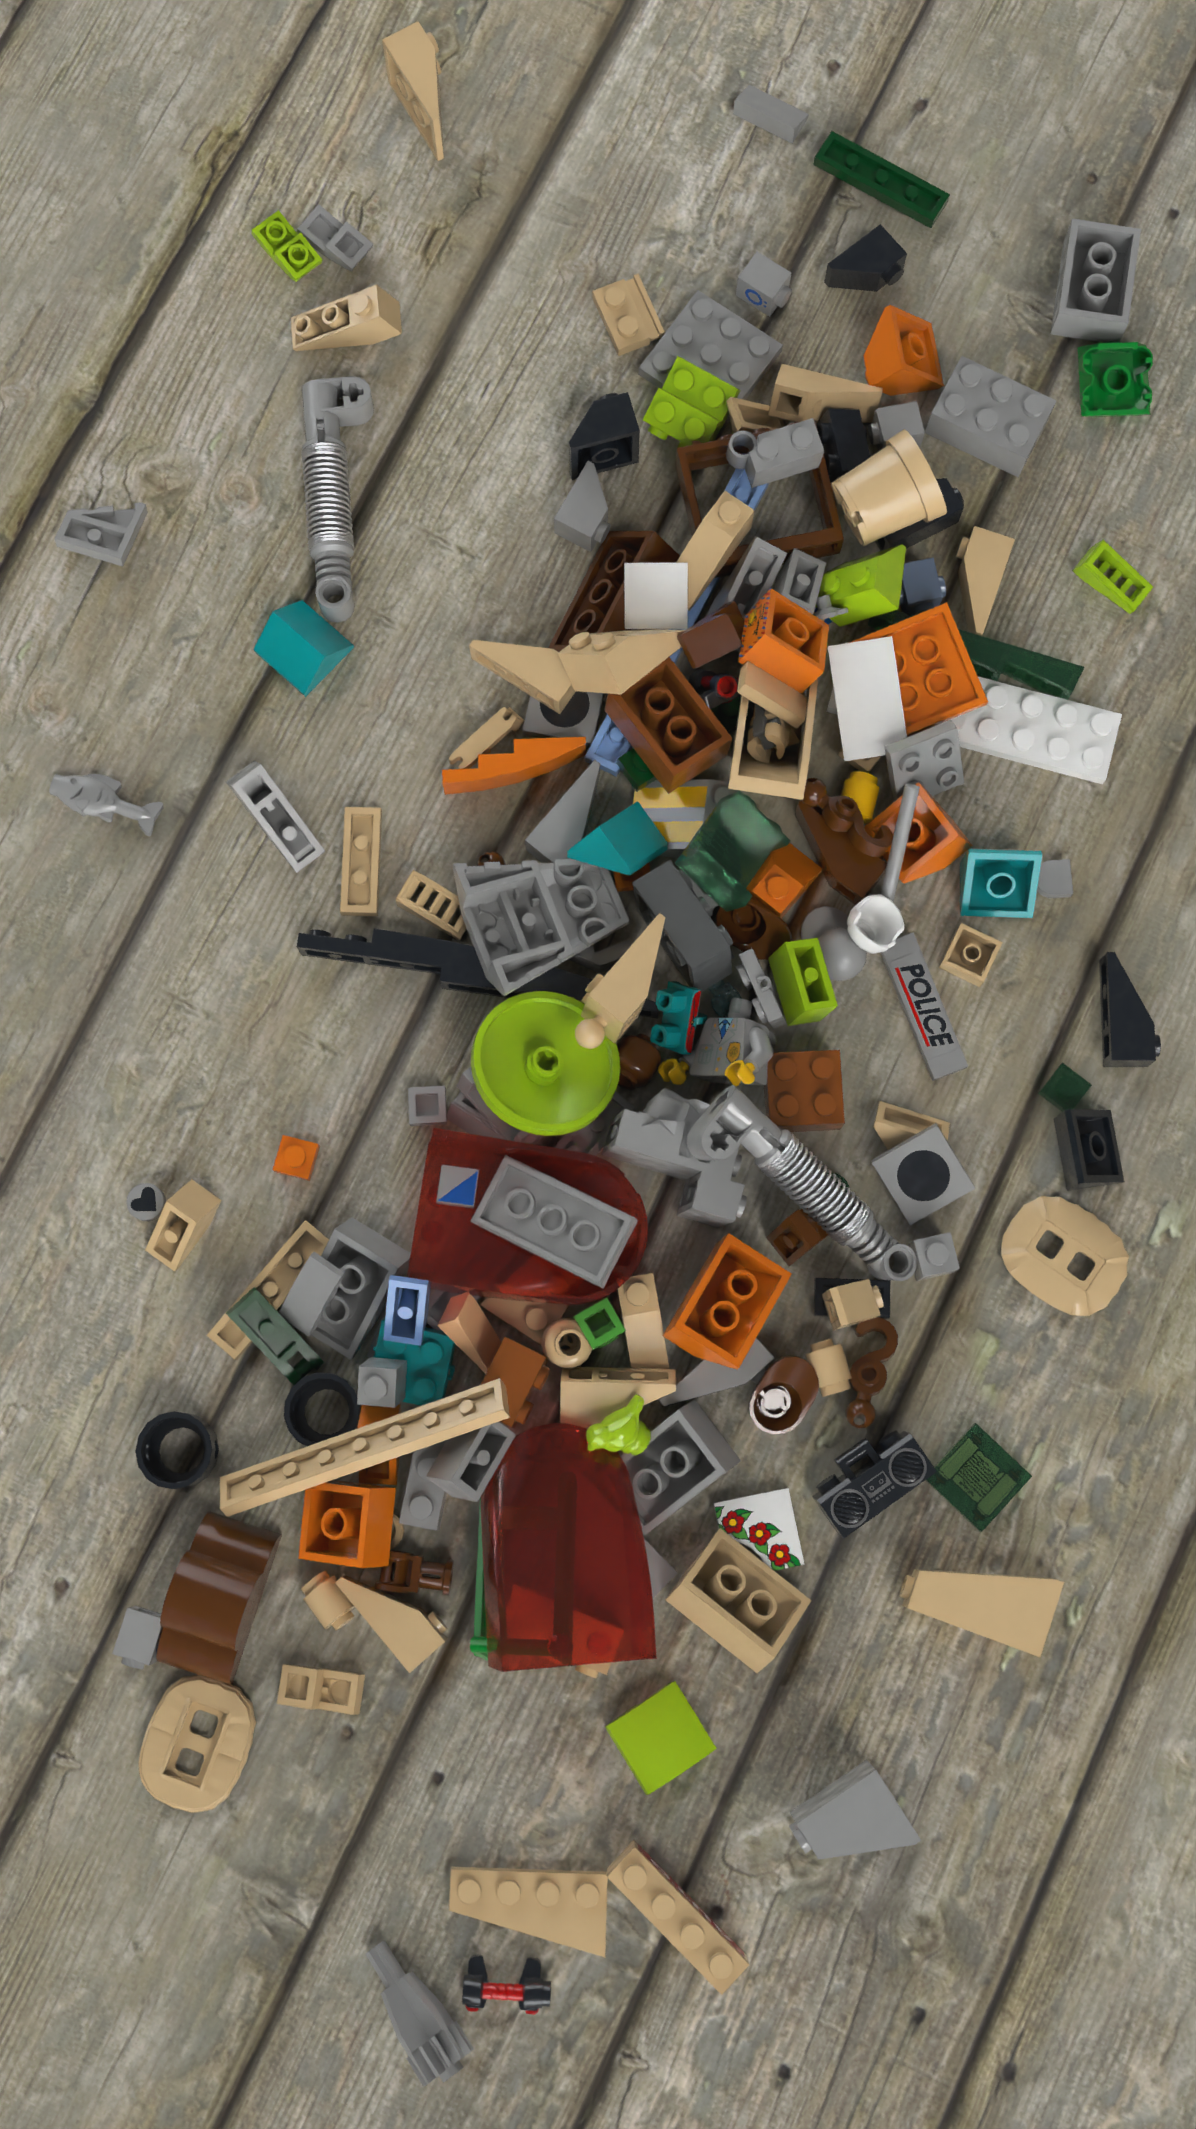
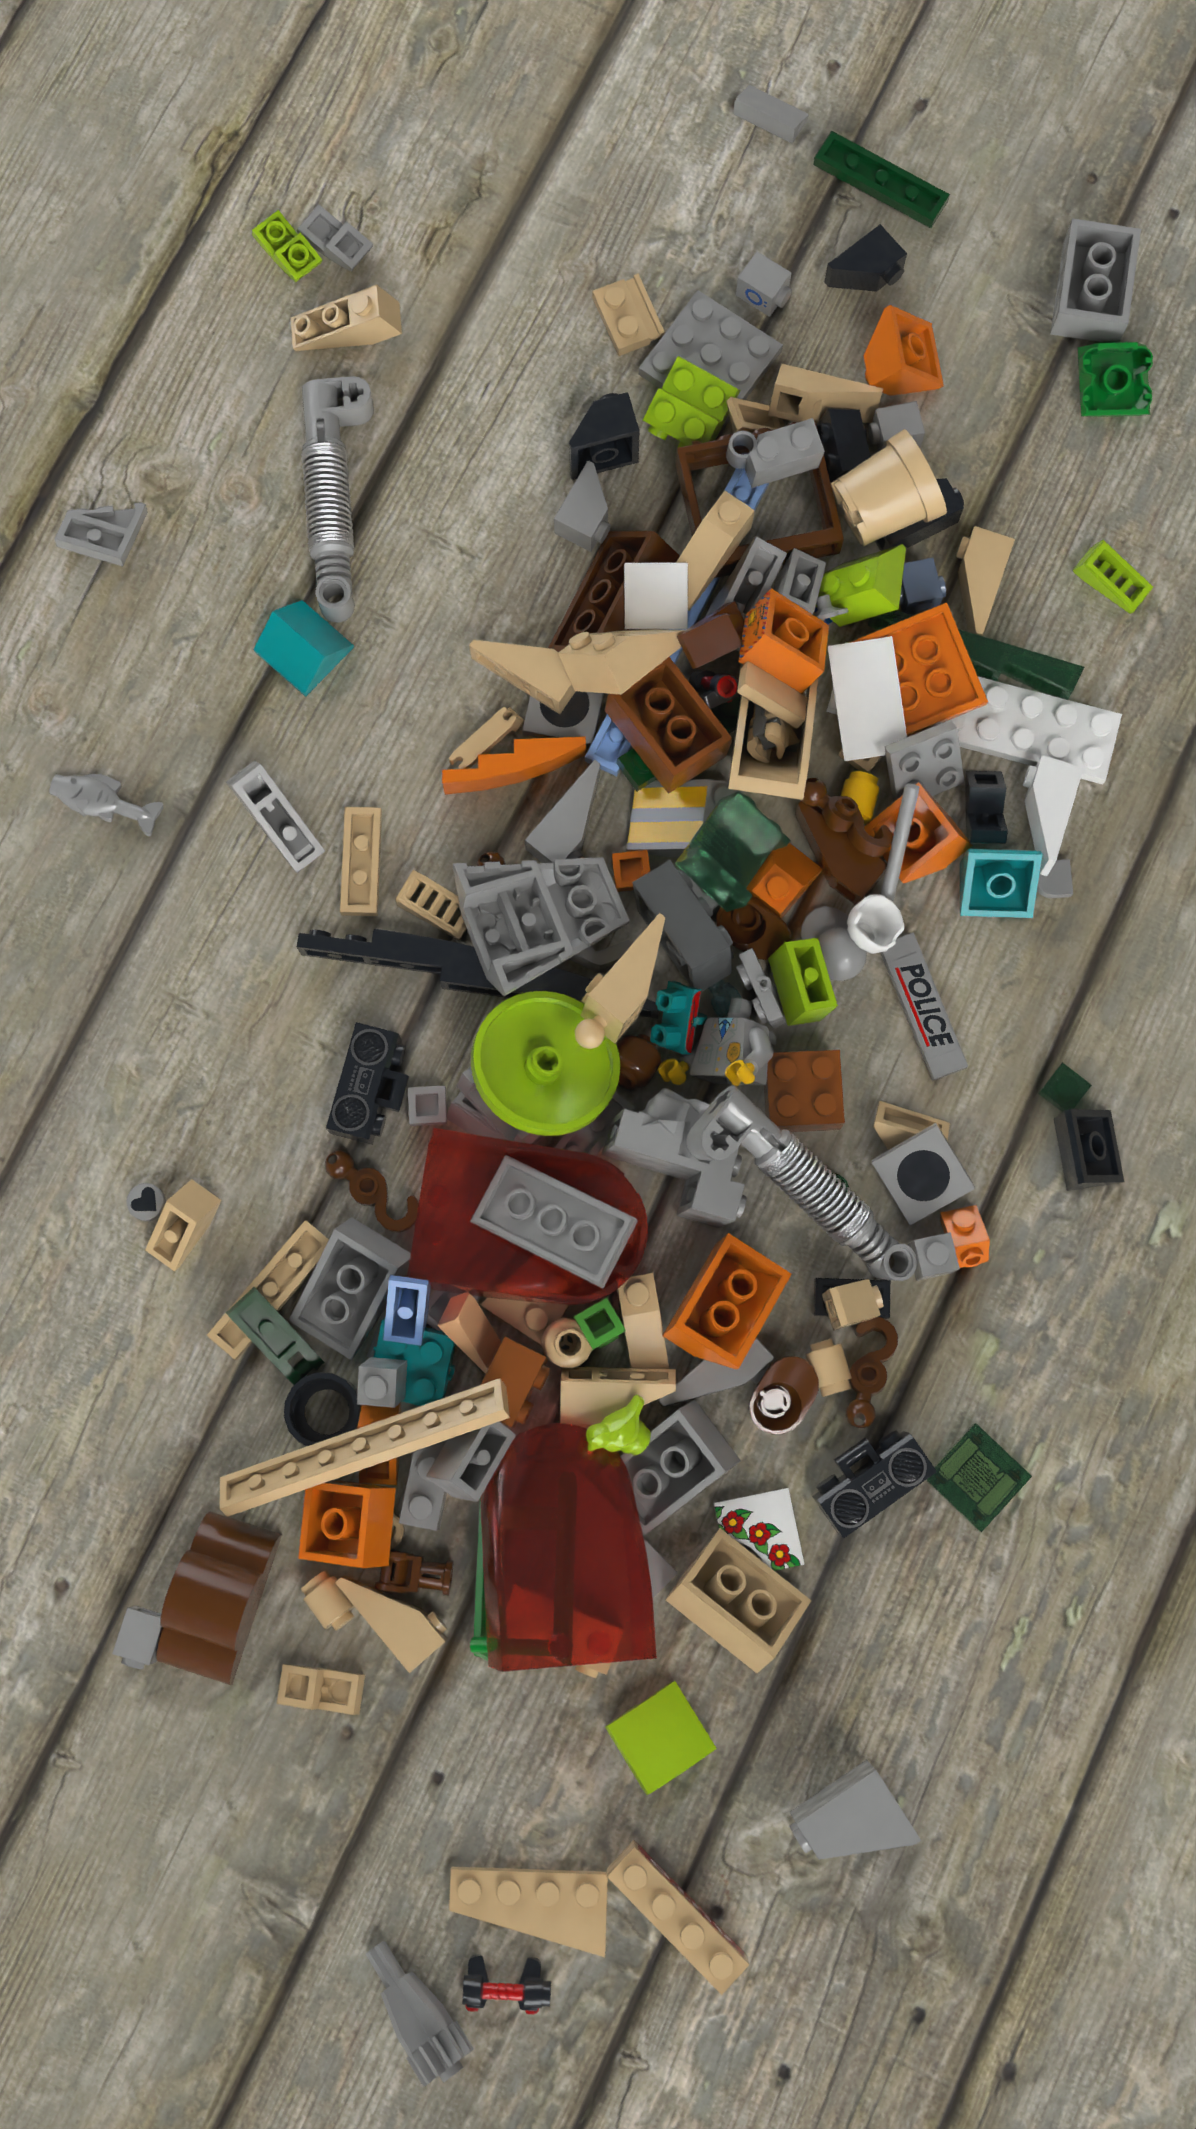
black piece [135,1411,219,1489] -> none
tan piece [138,1675,256,1813] -> none
orange plate [272,1135,320,1181] -> none
light grey slope [279,1252,345,1336] -> none
tan slope [382,21,444,161] -> none
tile [436,1165,479,1209] -> none
teal slope [567,801,668,876] -> none
reddish brown slope [766,1208,829,1266] -> none
tan slope [899,1569,1064,1657] -> none
light grey brick [925,356,1056,478] -> none
tan piece [939,923,1003,987] -> none
tan piece [1001,1196,1129,1316] -> none
black slope [1099,952,1161,1067] -> none
none -> reddish brown piece [325,1150,420,1233]
none -> black piece [326,1022,409,1145]
none -> orange bracket [940,1205,990,1268]
none -> black slope [965,771,1008,844]
none -> white slope [1023,755,1084,876]

